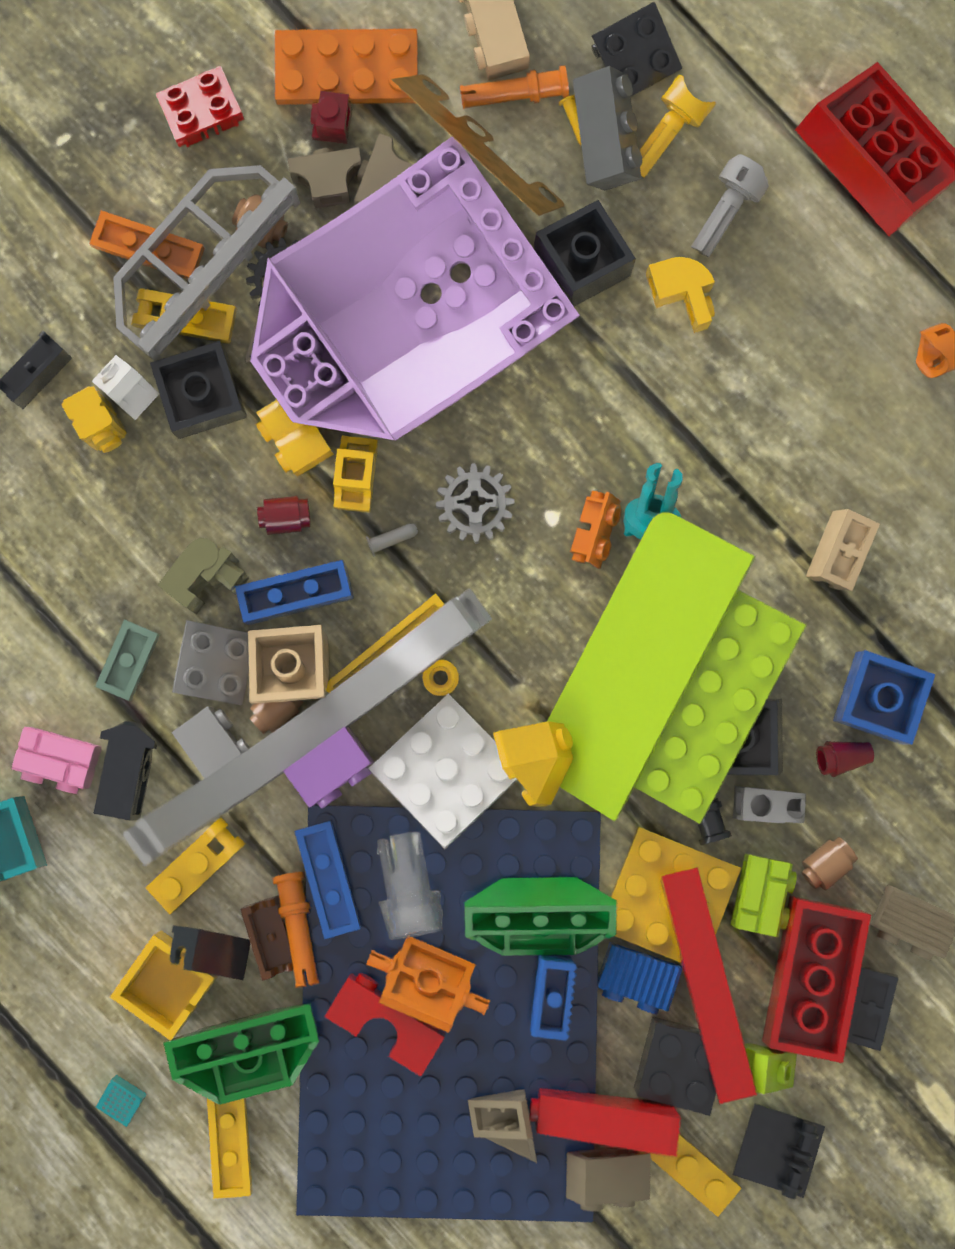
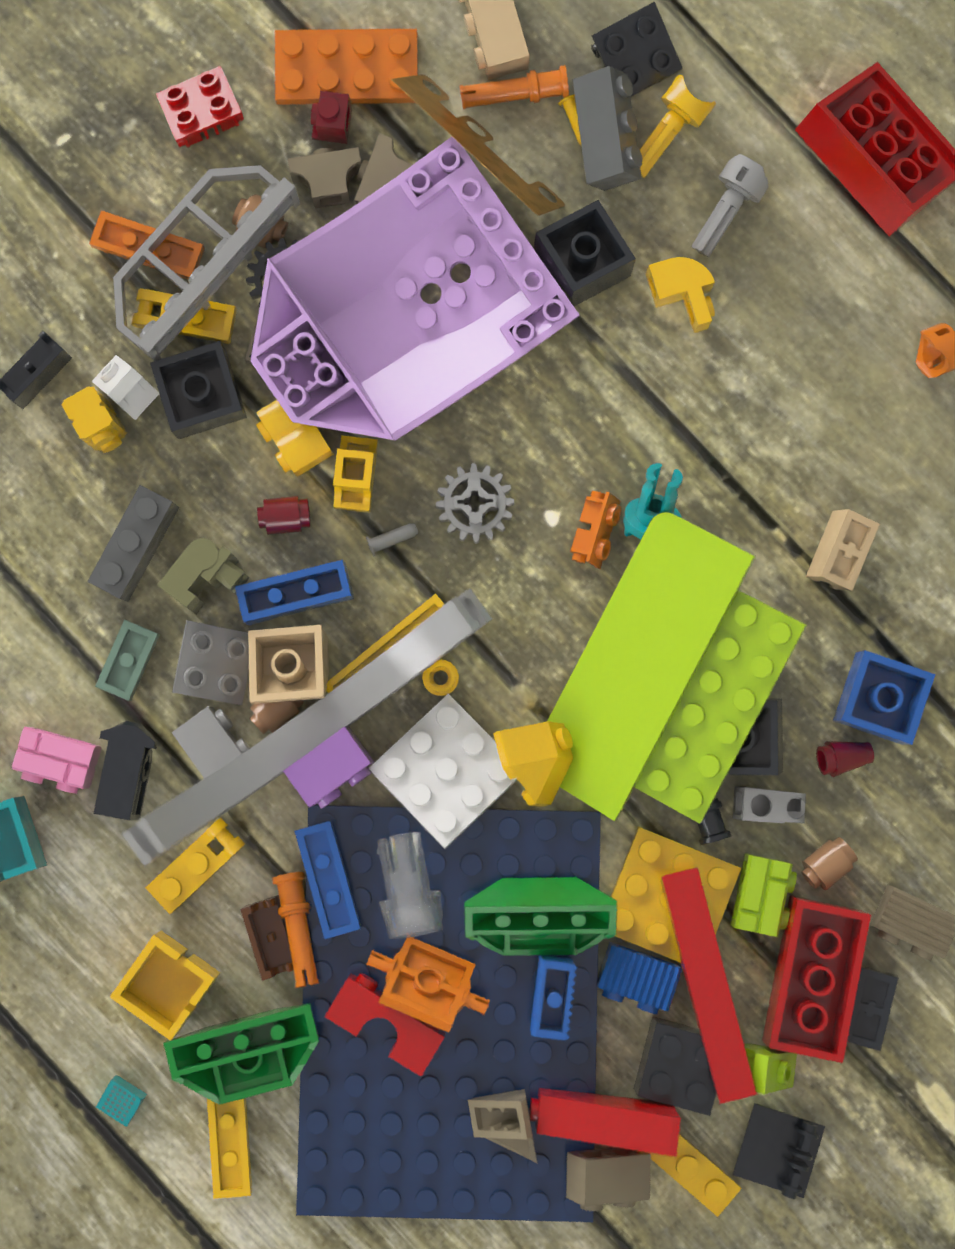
black hinge [170,925,251,981] -> none
none -> dark grey brick [87,485,179,602]

